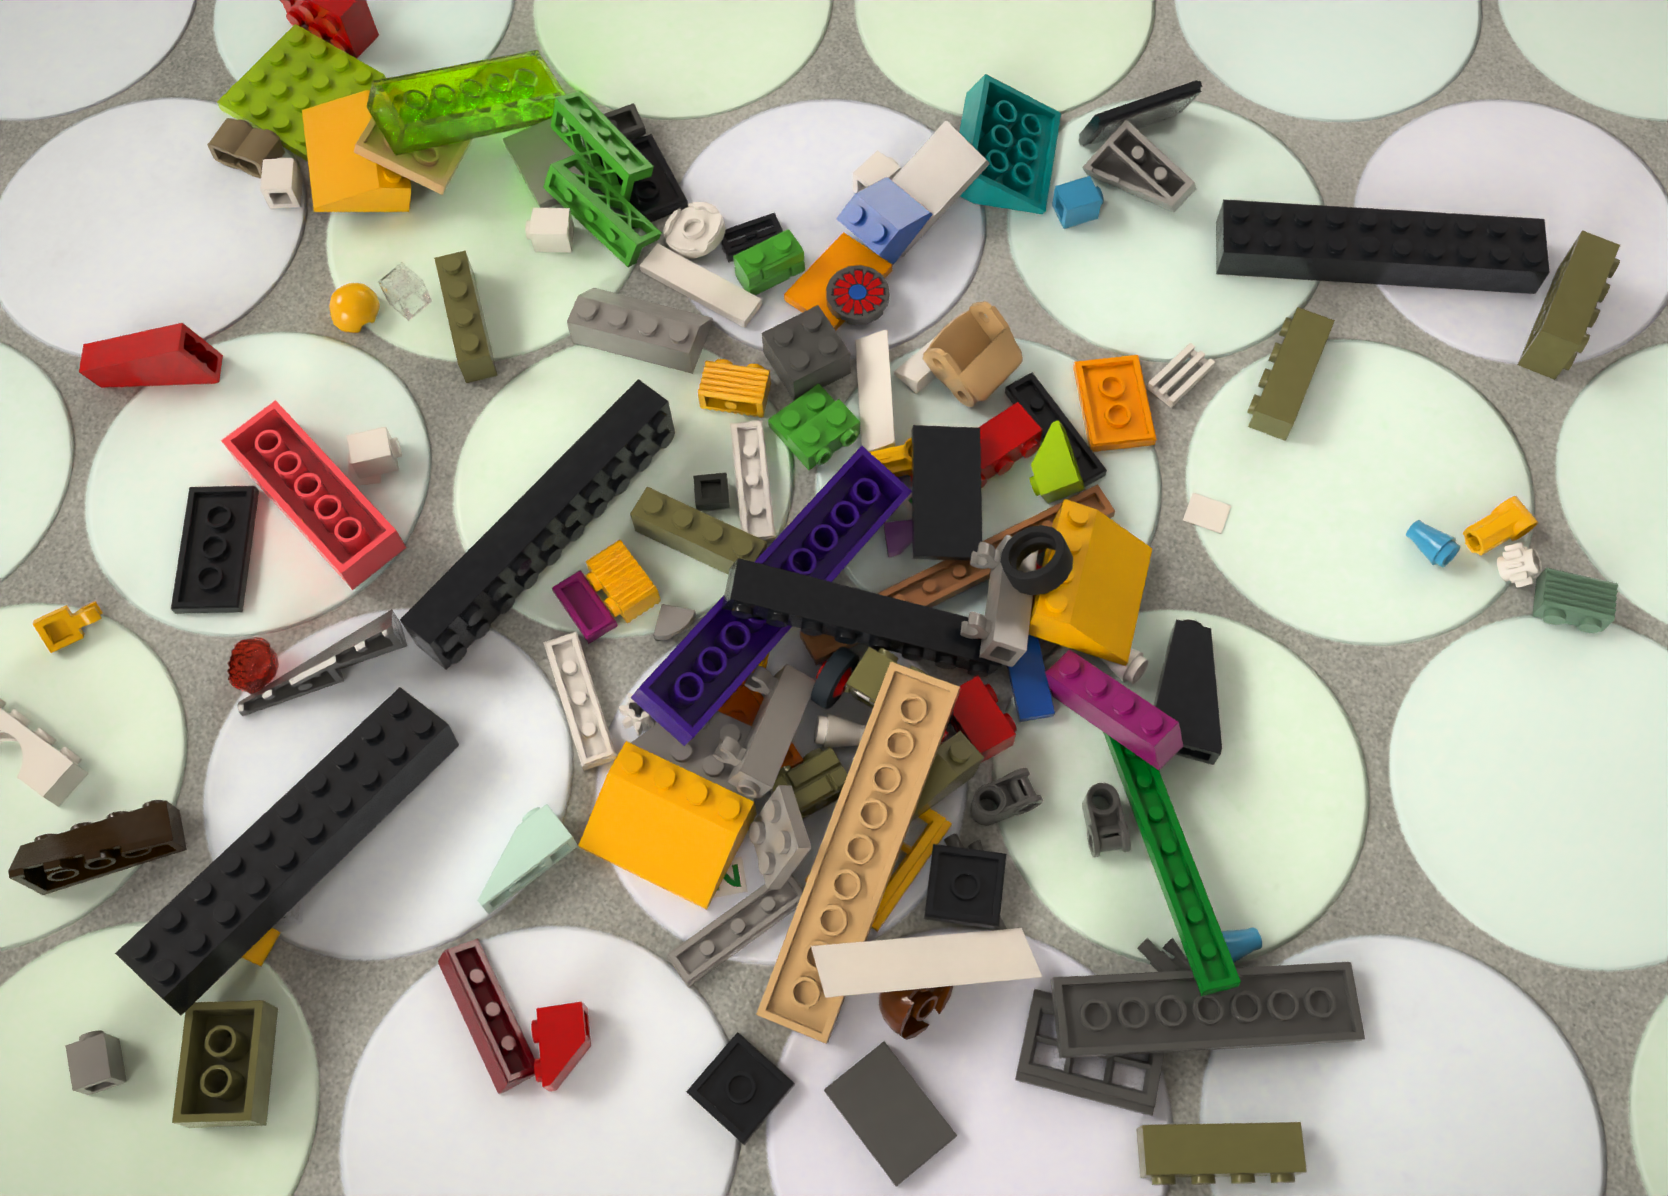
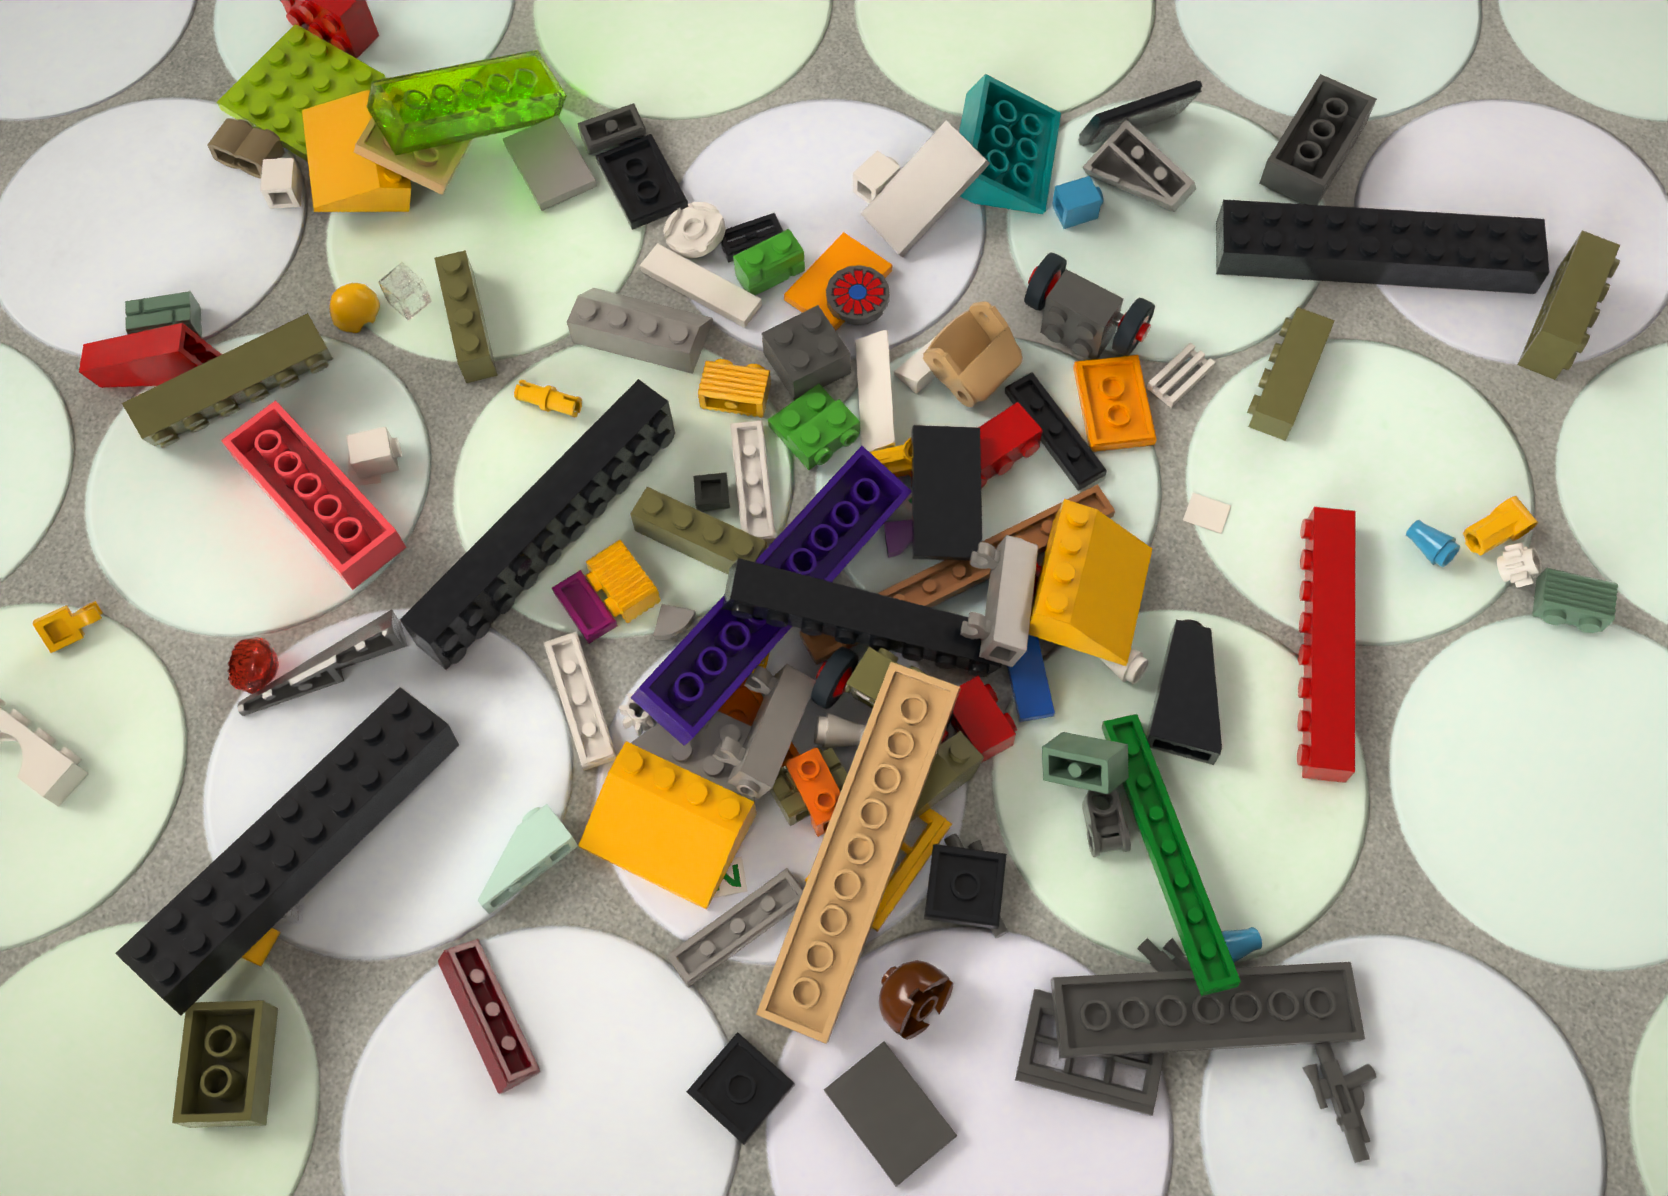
dark brown wedge [8,800,187,895] -> none
light grey brick [65,1030,127,1095] -> none
black tile [171,486,259,614] -> none
white brick [525,208,575,253] -> none
red slope [531,1001,591,1091] -> none
bright green fence [543,153,662,267] -> none
bright green fence [550,91,654,201] -> none
light grey plate [749,785,812,890] -> none
white sticker [811,928,1042,998] -> none
slope [836,177,933,265] -> none
dark grey piece [970,768,1043,826] -> none
black tyre [1000,525,1073,596] -> none
lime slope [1029,420,1086,504] -> none
magenta brick [1045,649,1183,770] -> none
olive brick [1136,1122,1307,1185] -> none
none -> olive brick [122,313,333,448]
none -> sand green brick [125,291,202,337]
none -> yellow pin [514,380,582,417]
none -> orange bracket [786,748,841,837]
none -> dark grey brick [1024,252,1155,360]
none -> sand green brick [1042,732,1129,794]
none -> dark grey brick [1259,74,1377,205]
none -> red brick [1297,507,1356,783]
none -> dark grey piece [1302,1043,1376,1163]

